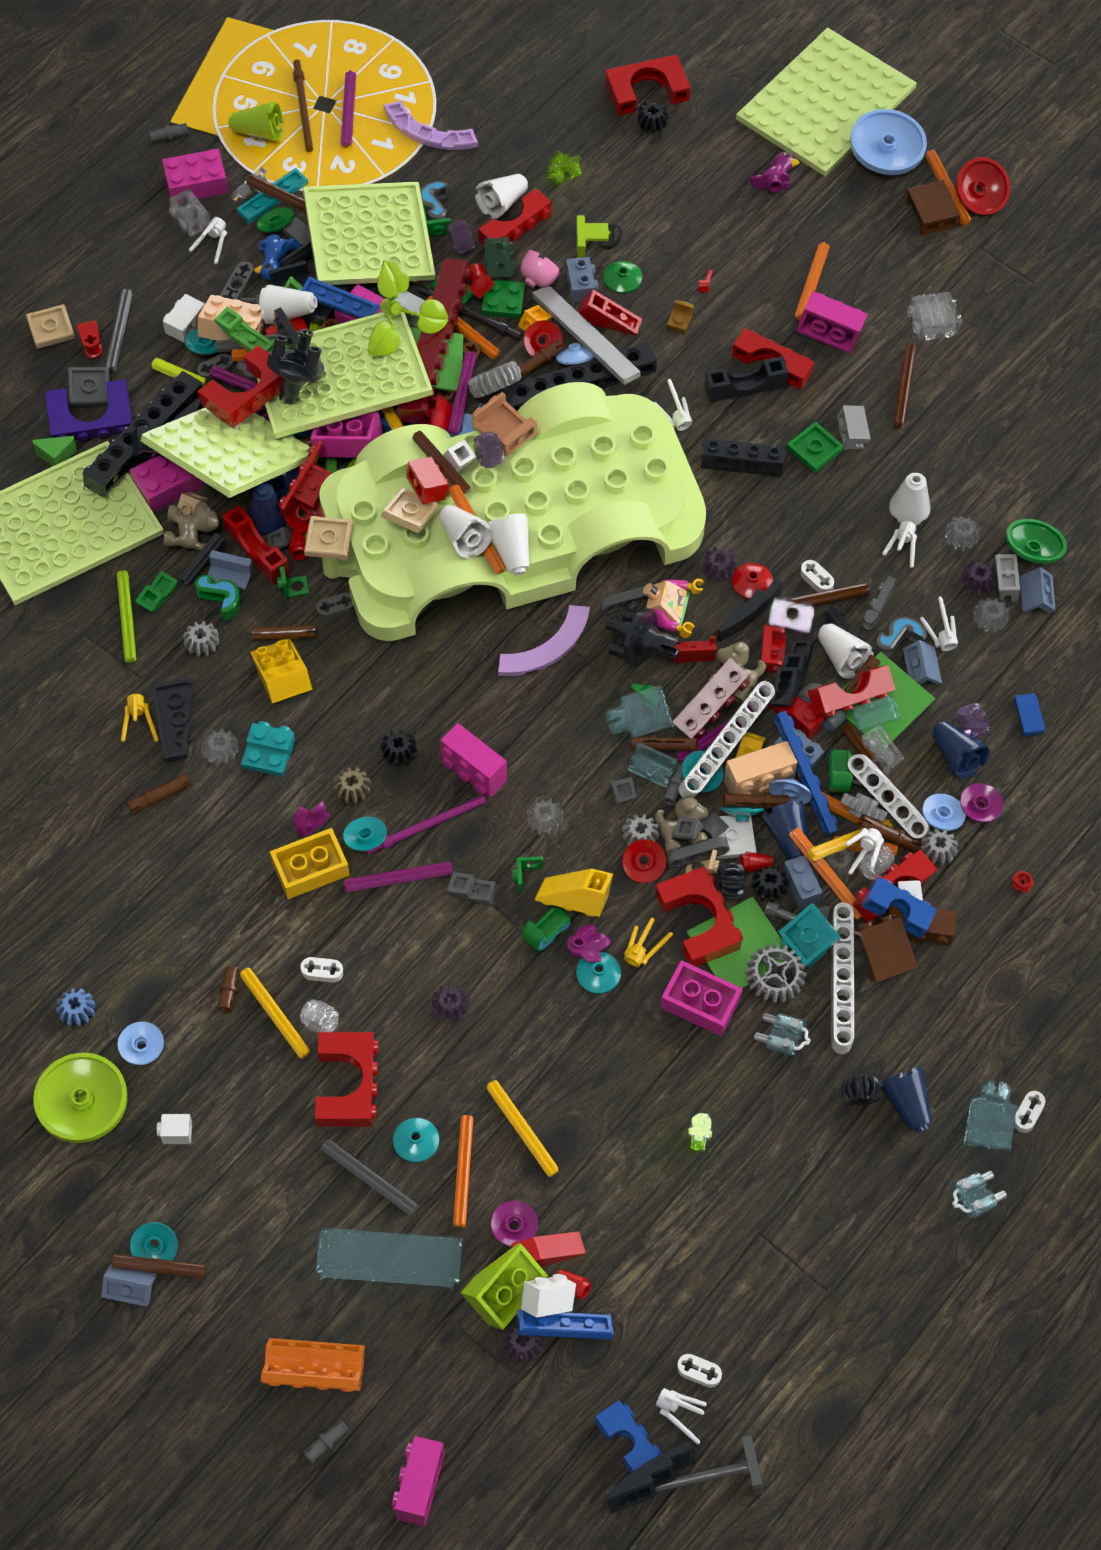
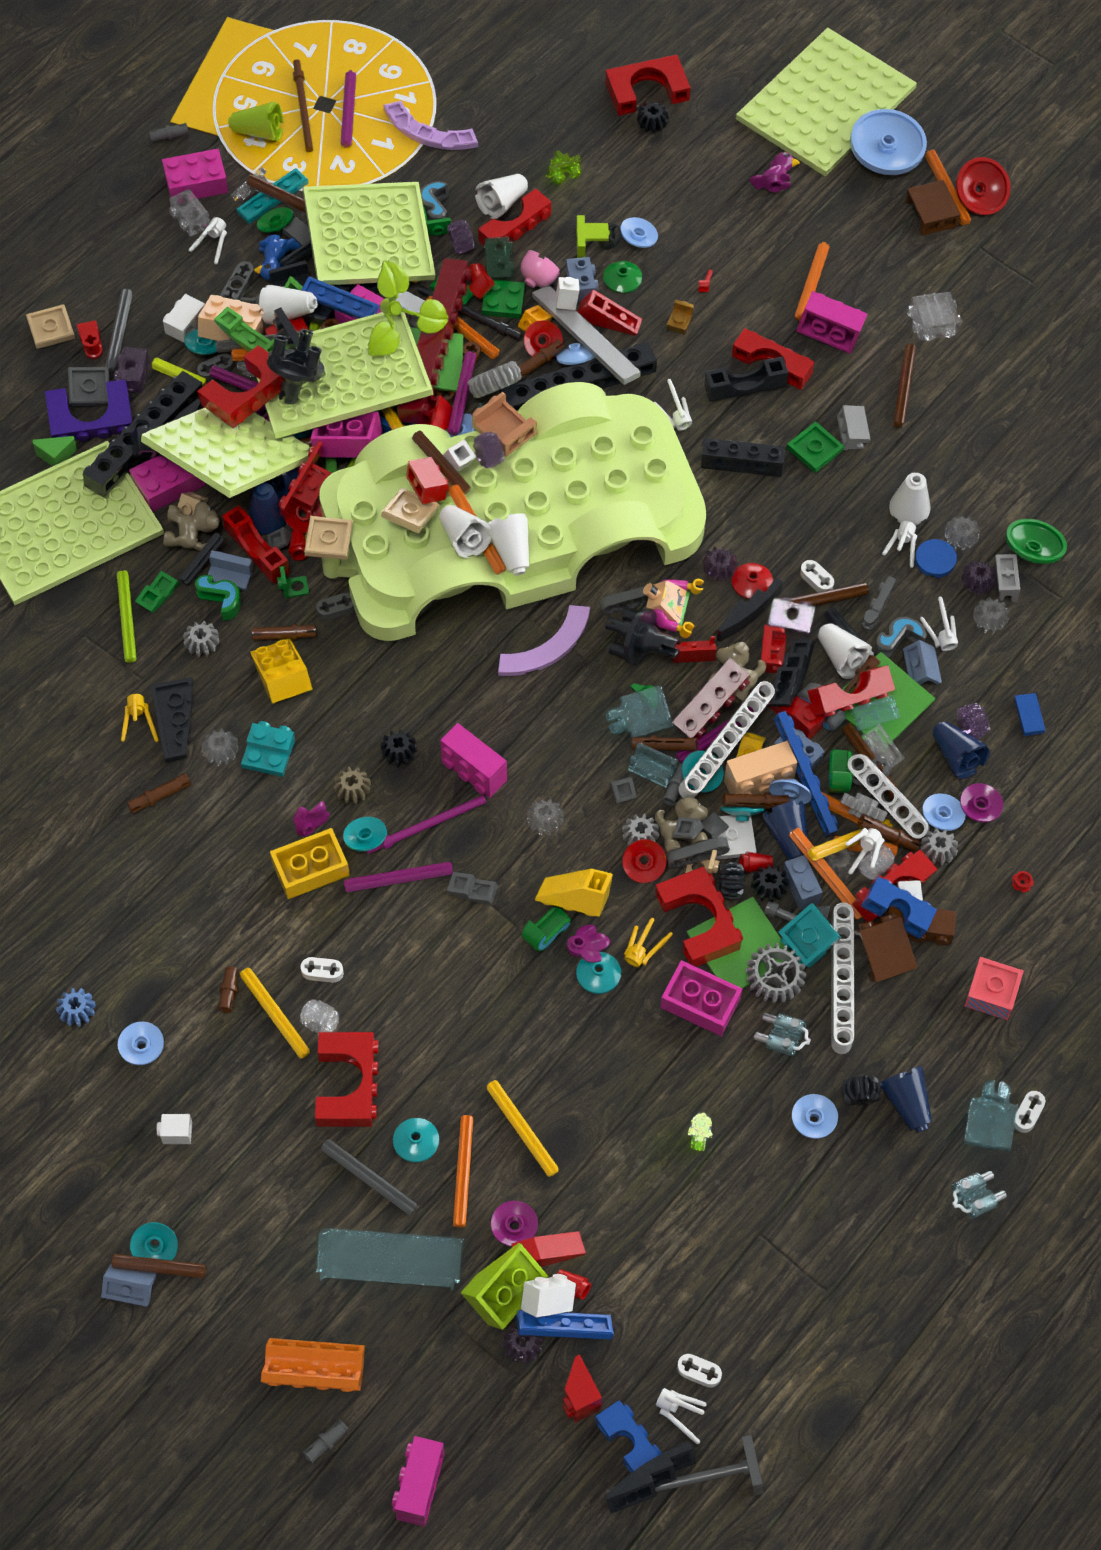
lime dish [34,1053,128,1143] -> none
clear purple gear [431,983,470,1023] -> none
green bracket [512,856,543,894] -> none
sand blue panel [1020,567,1056,613] -> none
none -> clear purple brick [114,347,149,393]
none -> white brick [555,277,579,310]
none -> red slope [562,1355,602,1423]
none -> light blue dish [620,217,658,248]
none -> light blue dish [792,1094,838,1139]
none -> blue tile [915,539,957,578]
none -> coral container [964,957,1024,1021]

